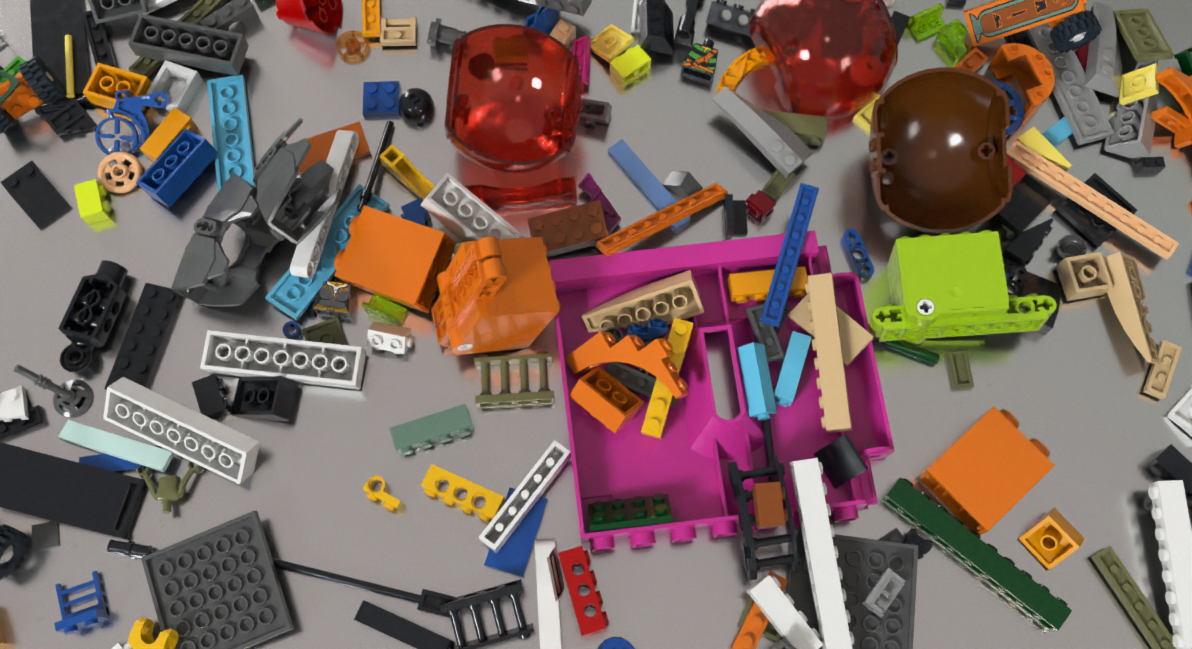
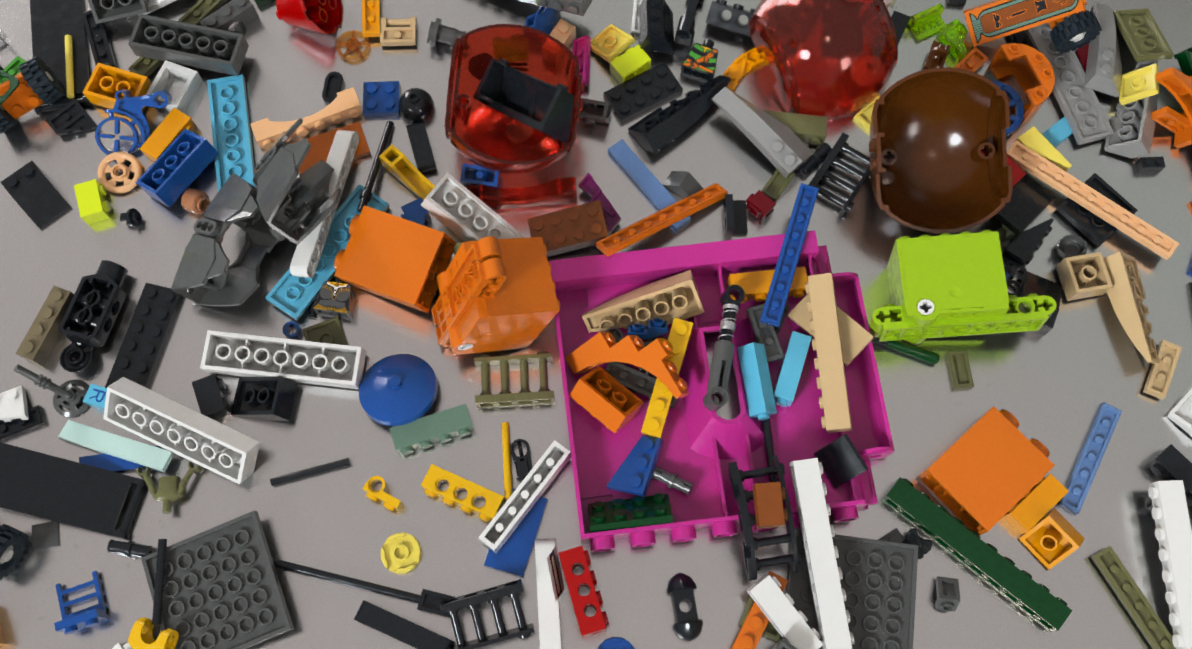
clear neon green panel [361,294,408,326] -> none
white brick [367,321,413,354] -> none
blue beam [842,229,874,281] -> none
light grey hinge [861,567,905,618] -> none
none -> dark tan brick [16,286,74,367]
none -> medium azure brick [83,384,107,410]
none -> black plate [120,208,142,227]
none -> black bar [152,539,167,624]
none -> nougat head [181,188,210,214]
none -> light nougat arch [250,87,363,150]
none -> black bar [270,458,351,486]
none -> black tile [322,72,344,105]
none -> blue dish [359,354,438,426]
none -> light yellow tile [381,532,422,574]
none -> black beam [406,121,437,172]
none -> blue brick [460,163,501,190]
none -> black windscreen [473,58,574,144]
none -> yellow bar [501,422,513,500]
none -> black piece [510,439,533,481]
none -> black plate [603,62,683,123]
none -> blue wing [606,435,663,497]
none -> black wedge [628,75,731,153]
none -> dark grey pin [652,466,694,495]
none -> black piece [667,573,703,641]
none -> piece [703,285,745,411]
none -> black pin [799,142,832,176]
none -> black fence [809,132,871,217]
none -> reddish brown hips [923,41,951,70]
none -> dark grey bracket [934,576,961,612]
none -> light orange brick [1003,473,1069,535]
none -> medium blue tile [1057,402,1122,515]

